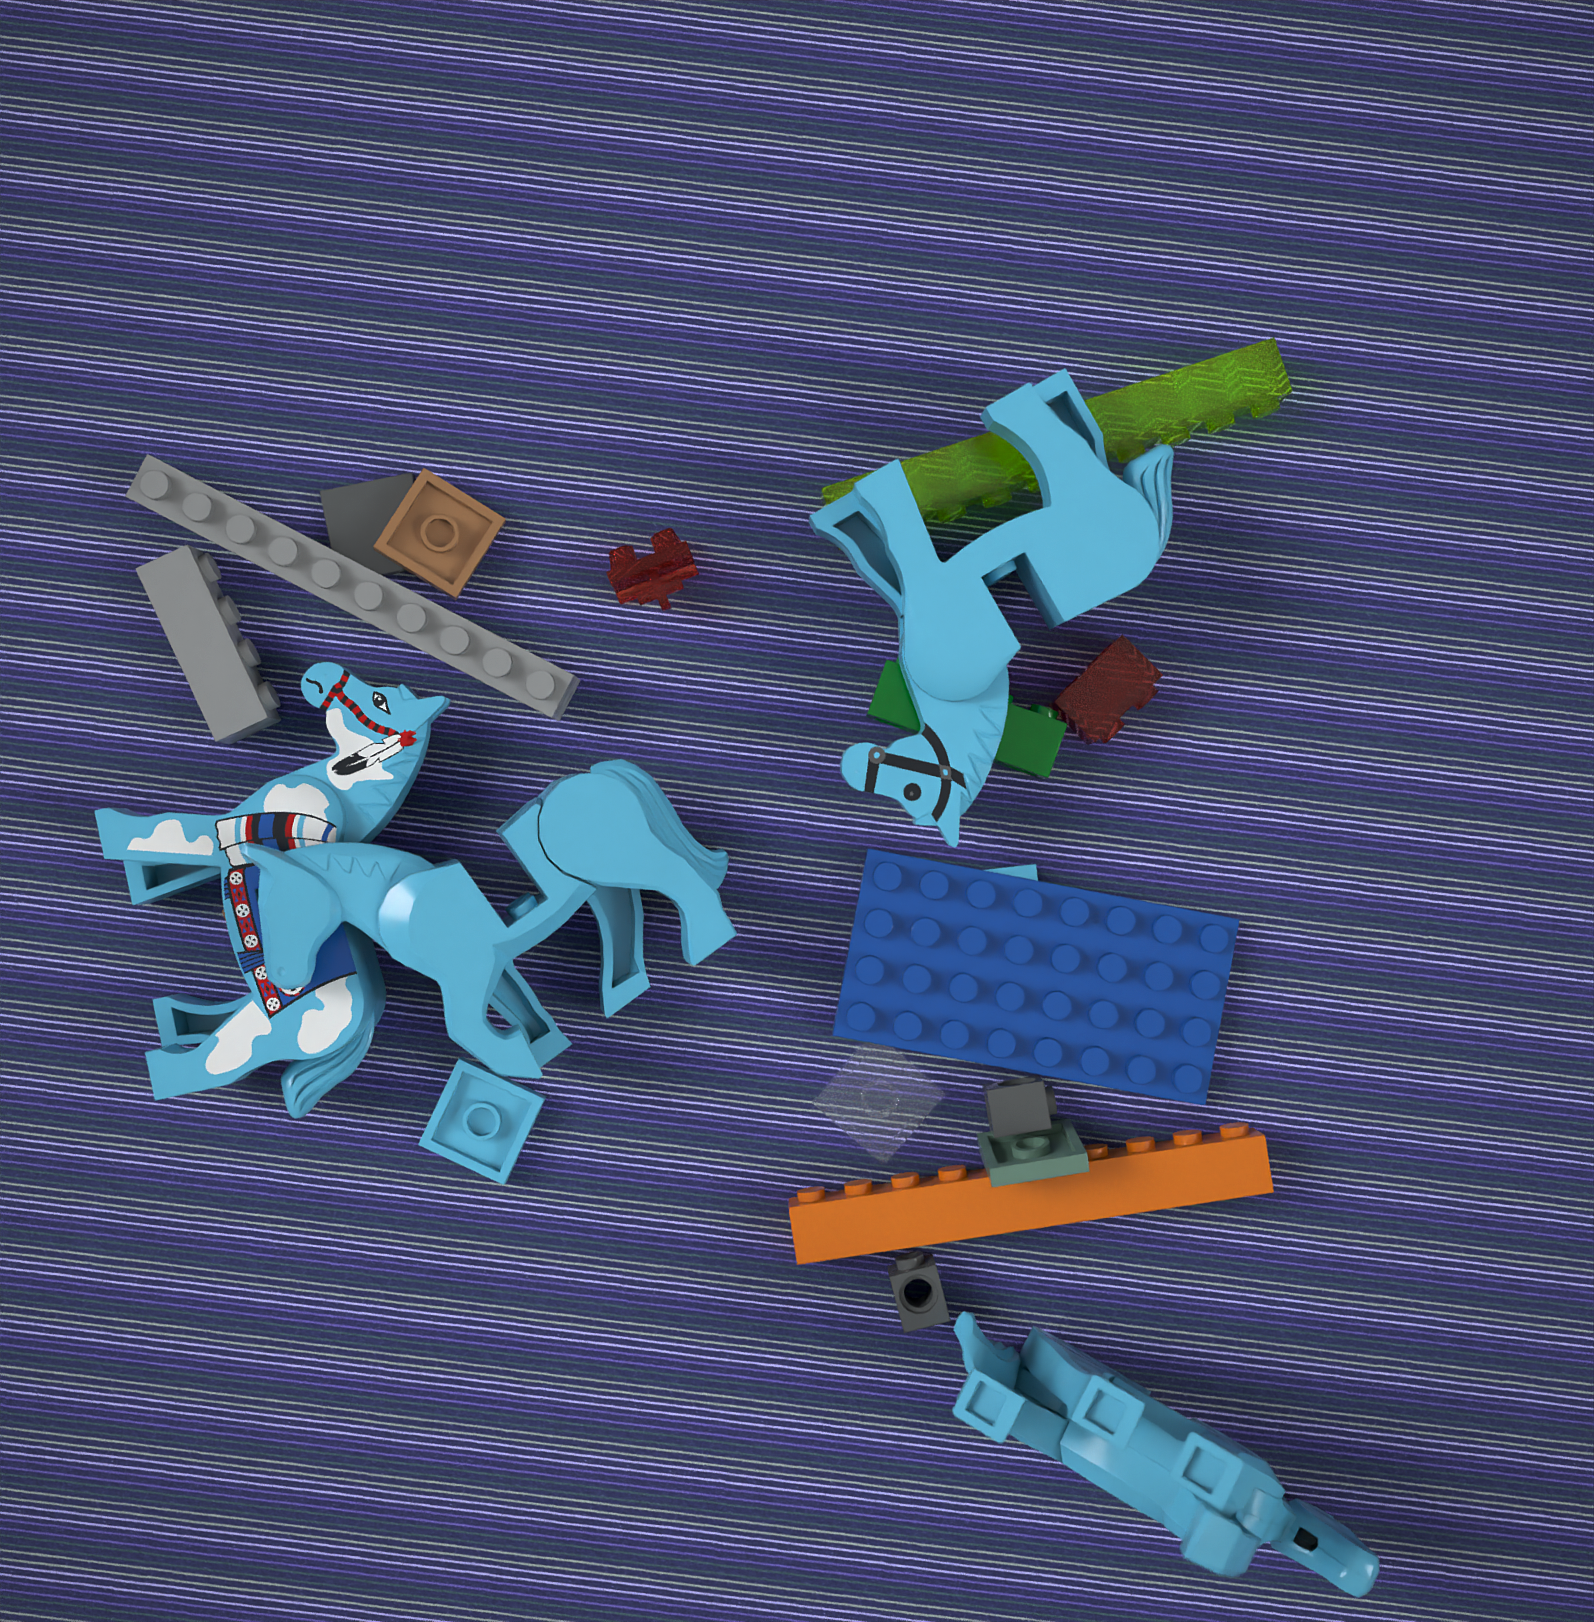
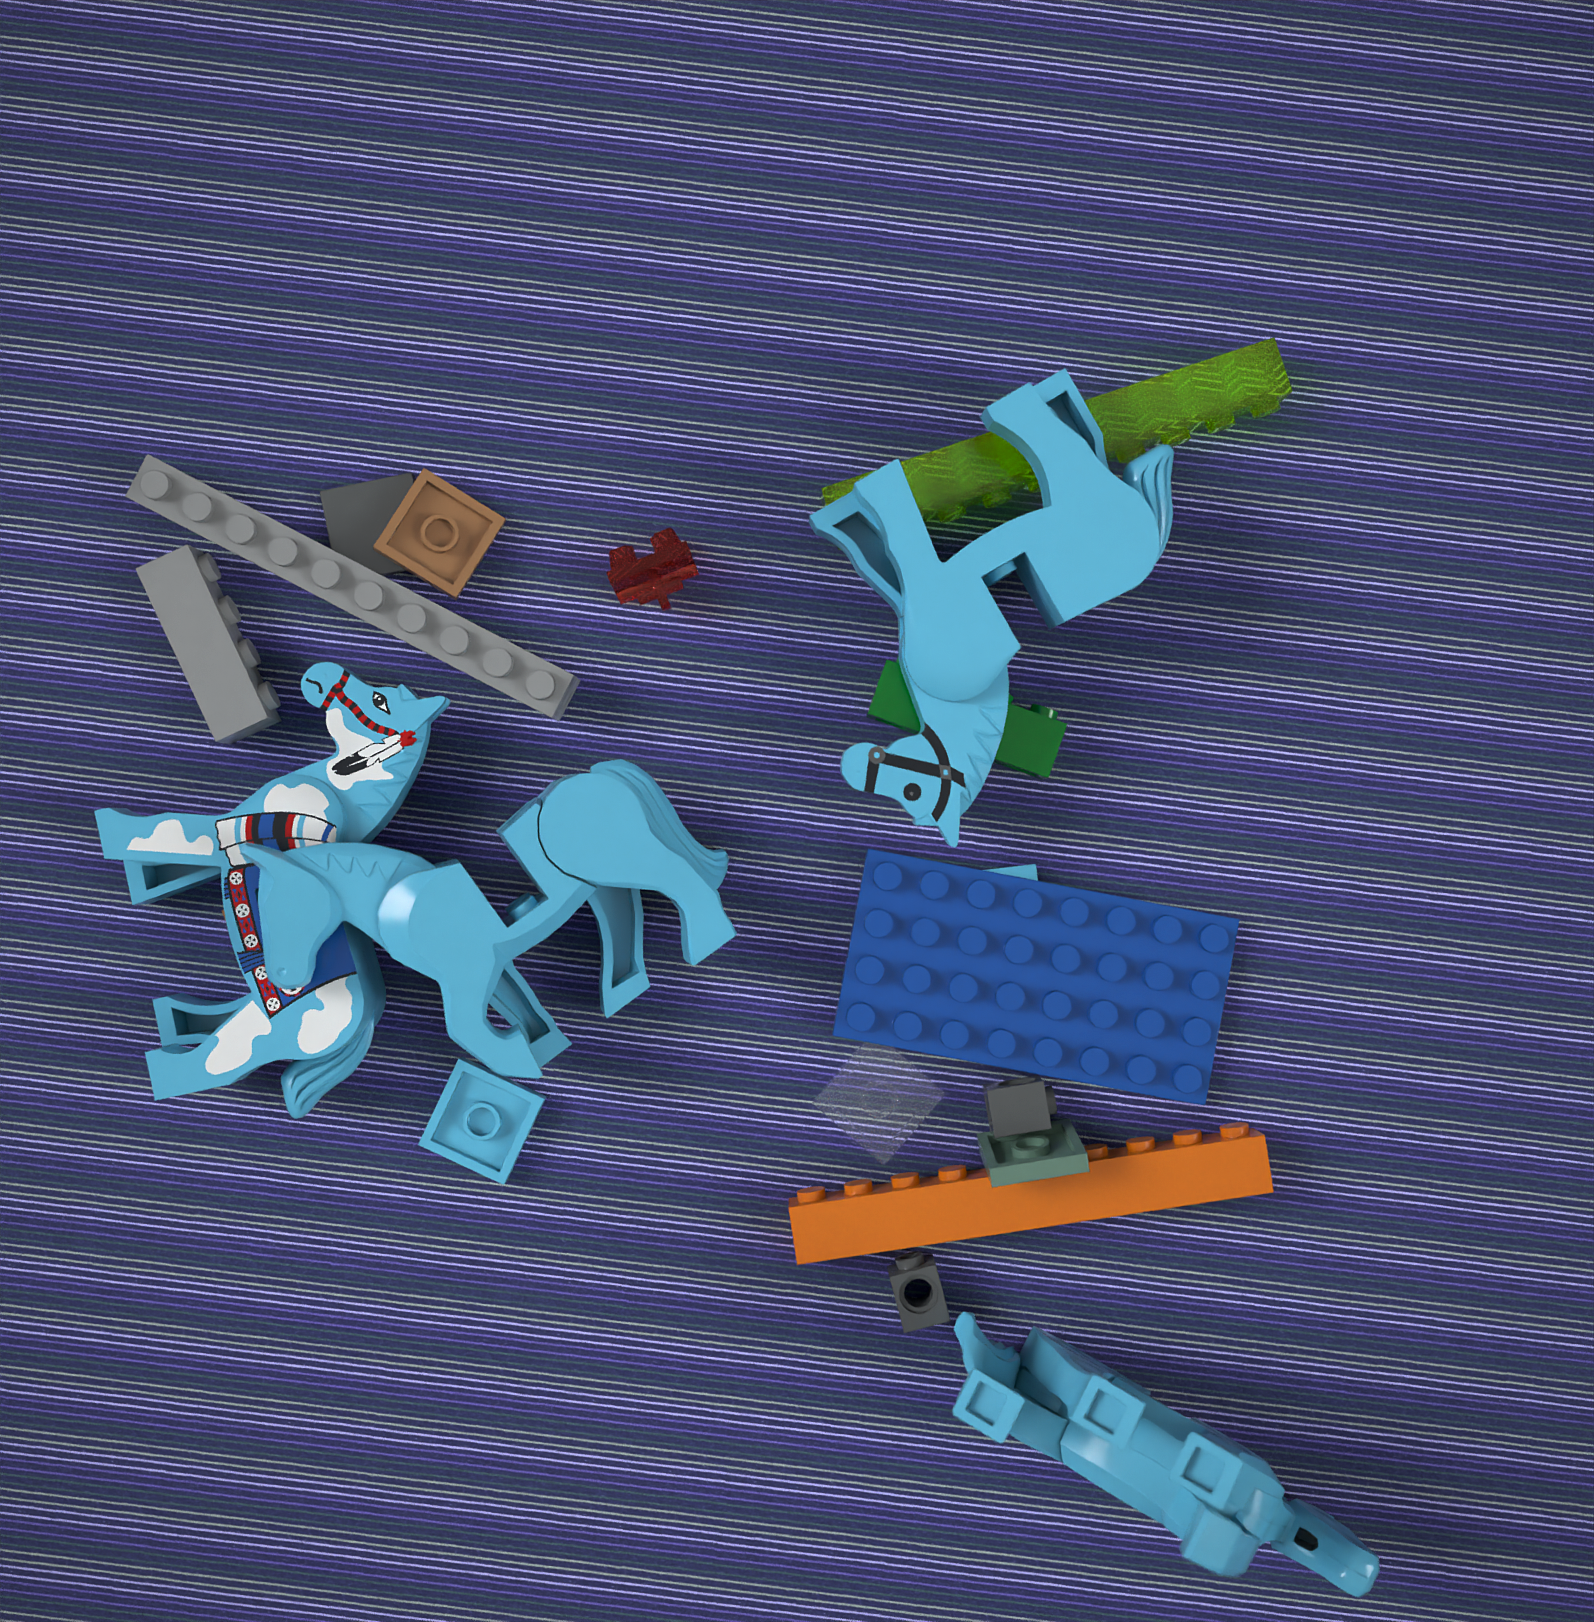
clear red brick [1048,634,1163,745] -> none

